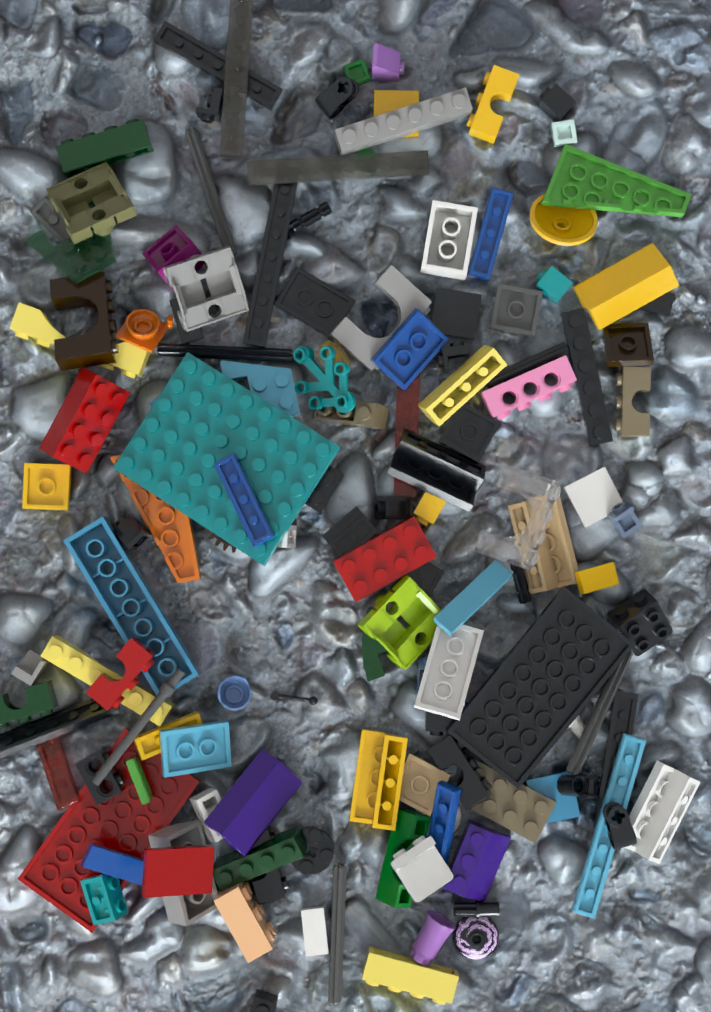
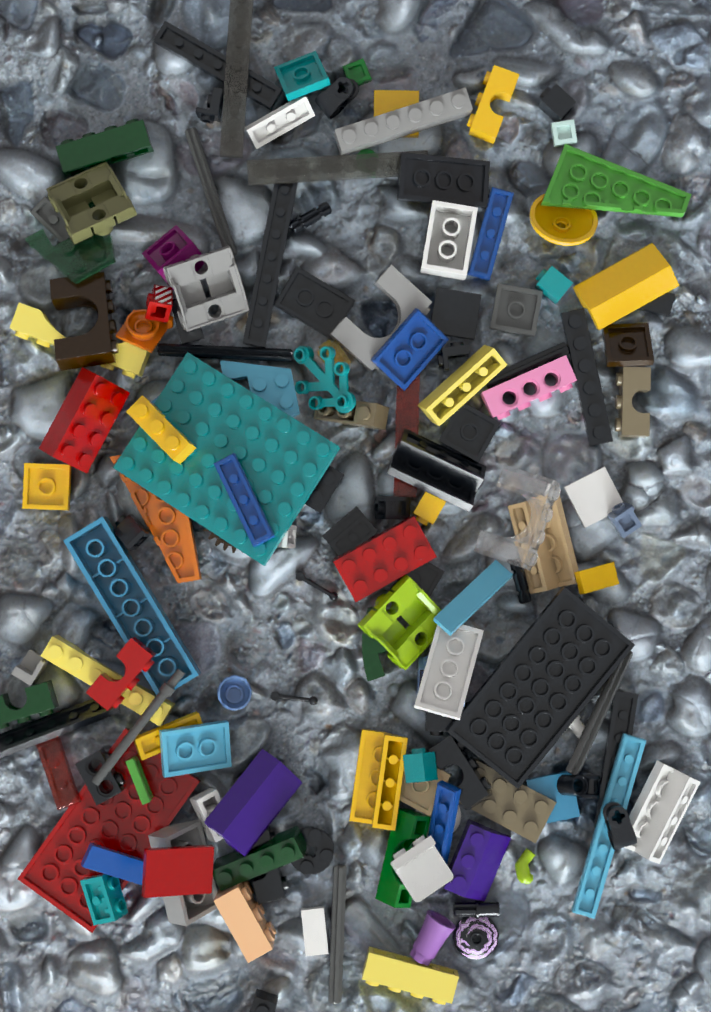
medium lavender slope [372,43,404,82] -> none
black bracket [607,588,673,656] -> none
none -> yellow arch [126,395,196,464]
none -> red brick [145,284,173,323]
none -> white plate [245,95,315,149]
none -> teal plate [274,51,331,101]
none -> black hinge [296,572,338,601]
none -> black plate [397,152,490,208]
none -> teal brick [403,748,438,783]
none -> lime arm [515,848,535,884]

